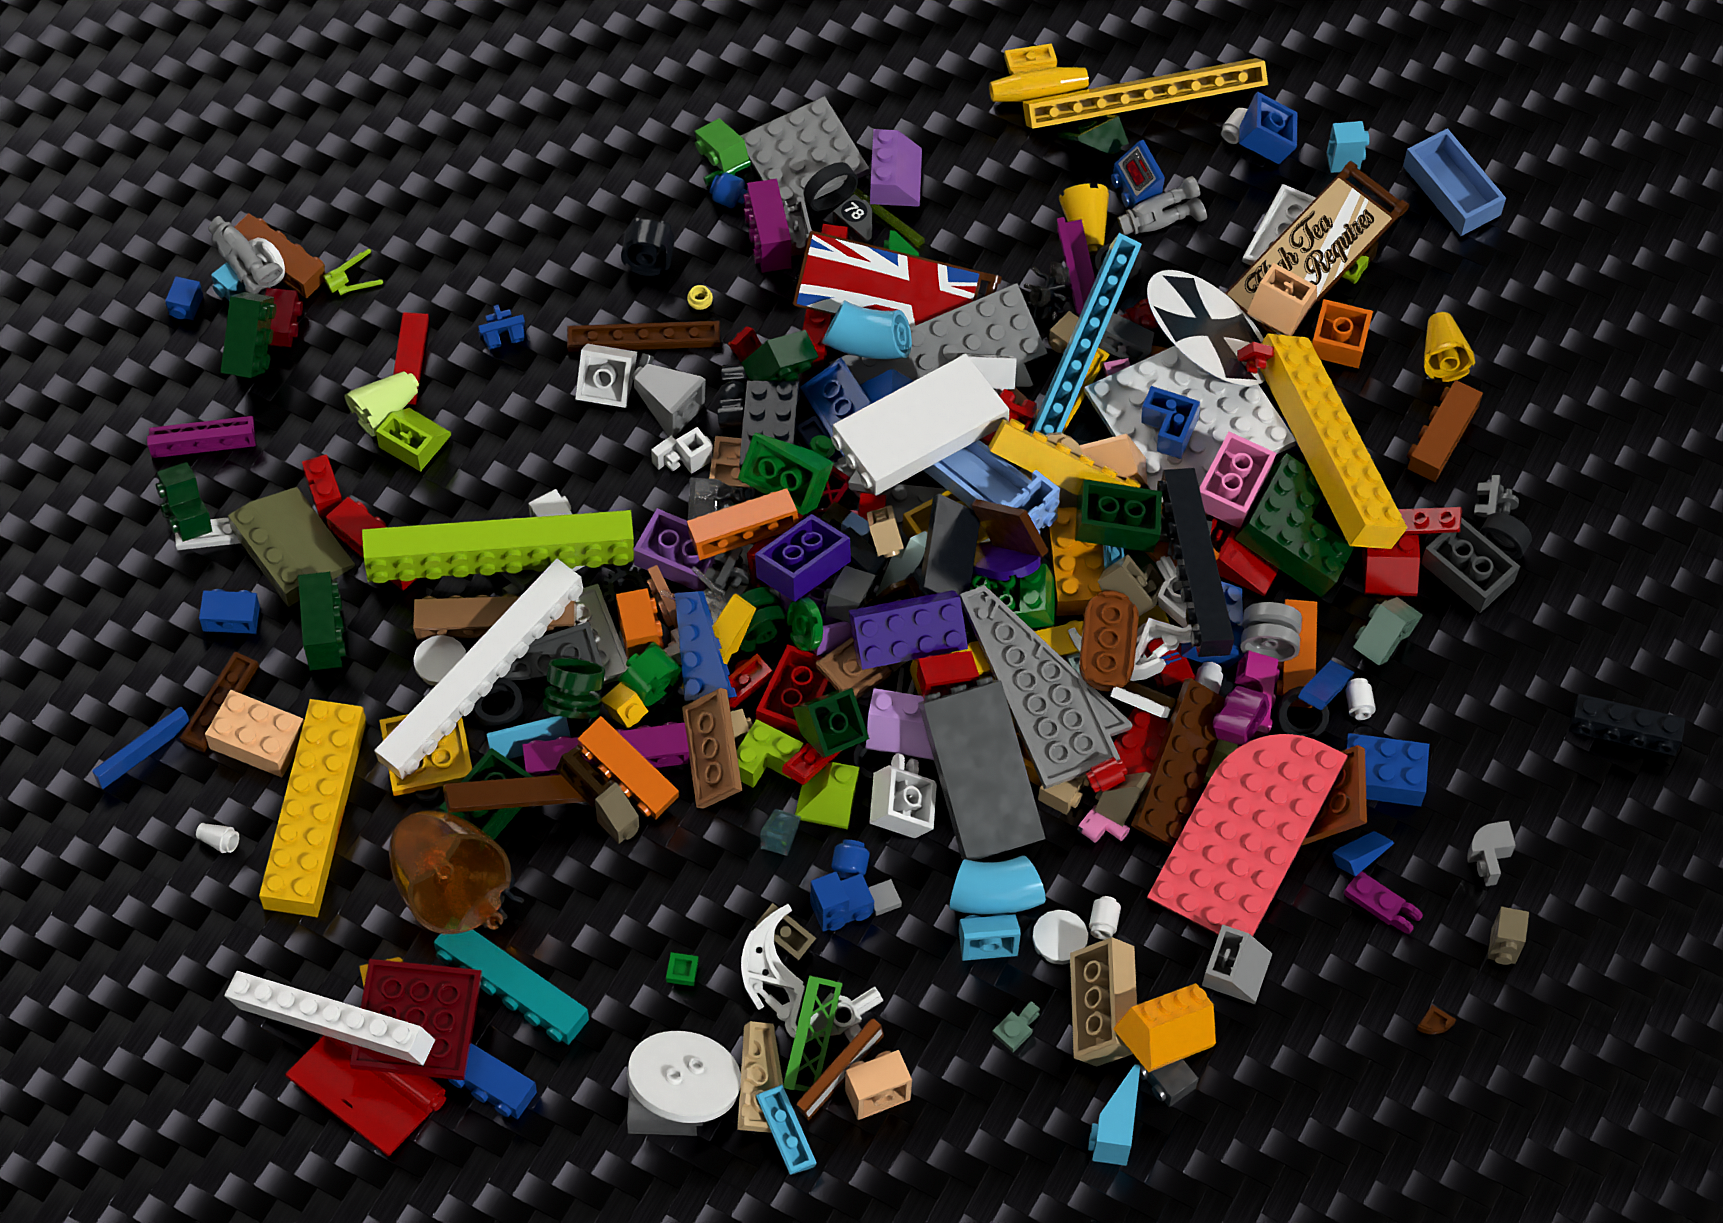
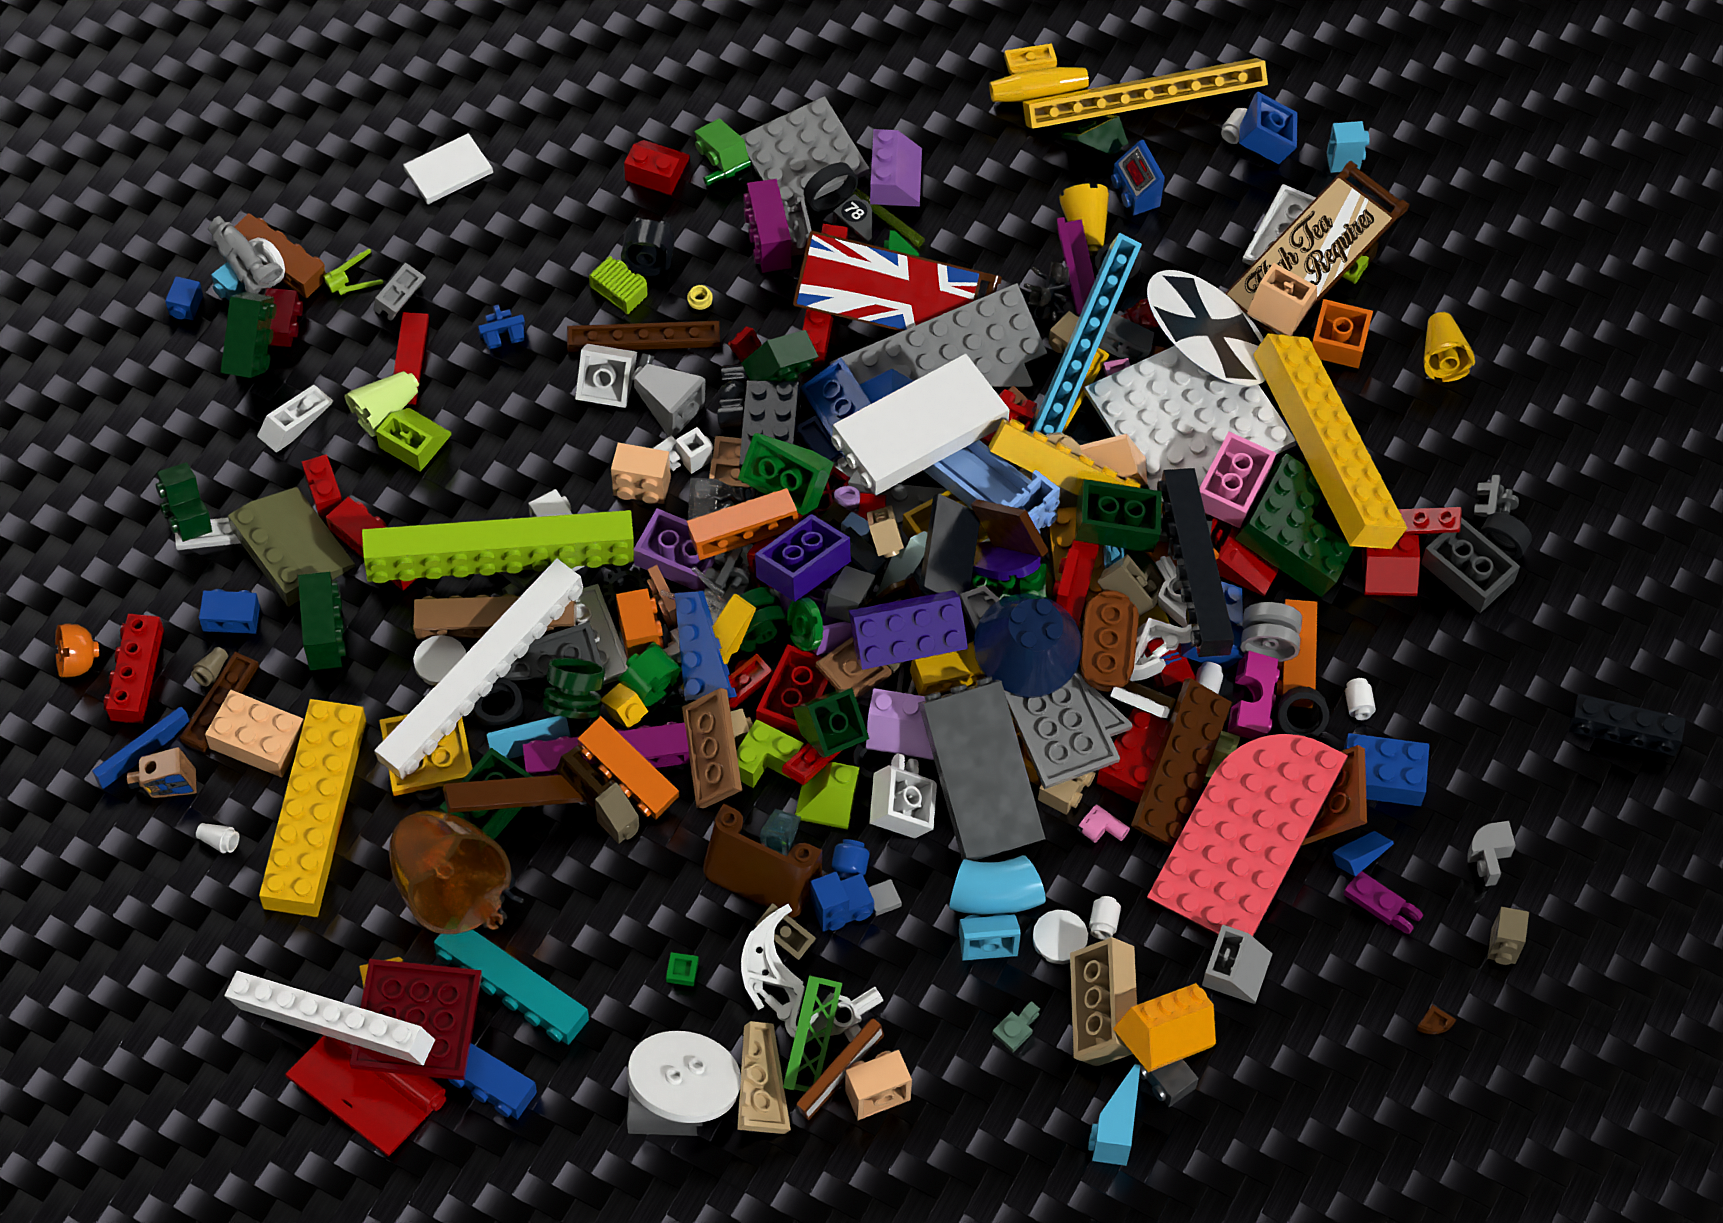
magenta fence [147,416,256,458] -> none
blue head [709,172,747,209] -> none
medium azure slope [756,1085,816,1175] -> none
green plate [809,435,835,459] -> none
medium azure brick [822,300,912,359] -> none
red brick [917,651,979,701] -> none
white brick [962,354,1017,393] -> none
red brick [1085,756,1128,793] -> none
dark tan slope [1094,772,1151,827] -> none
light grey piece [1117,176,1207,235] -> none
blue brick [1141,386,1200,459] -> none
magenta brick [1213,686,1270,746] -> none
red tile [1237,342,1274,374] -> none
blue tile [1298,660,1354,710] -> none
sand green brick [1353,597,1422,665] -> none
medium blue piece [1403,128,1506,236] -> none
dark orange brick [1407,380,1483,482] -> none
none -> orange cylinder [55,624,99,678]
none -> red brick [104,614,164,724]
none -> medium nougat torso [127,747,197,798]
none -> dark tan cone [191,647,228,686]
none -> white slope [257,385,333,452]
none -> light grey hinge [374,263,426,320]
none -> white tile [403,133,493,204]
none -> lime brick [589,256,648,314]
none -> light nougat brick [611,443,671,504]
none -> red slope [624,140,690,195]
none -> reddish brown windscreen [703,803,822,918]
none -> lavender tile [834,486,860,511]
none -> dark blue cone [974,594,1082,698]
none -> red bracket [1052,539,1099,628]

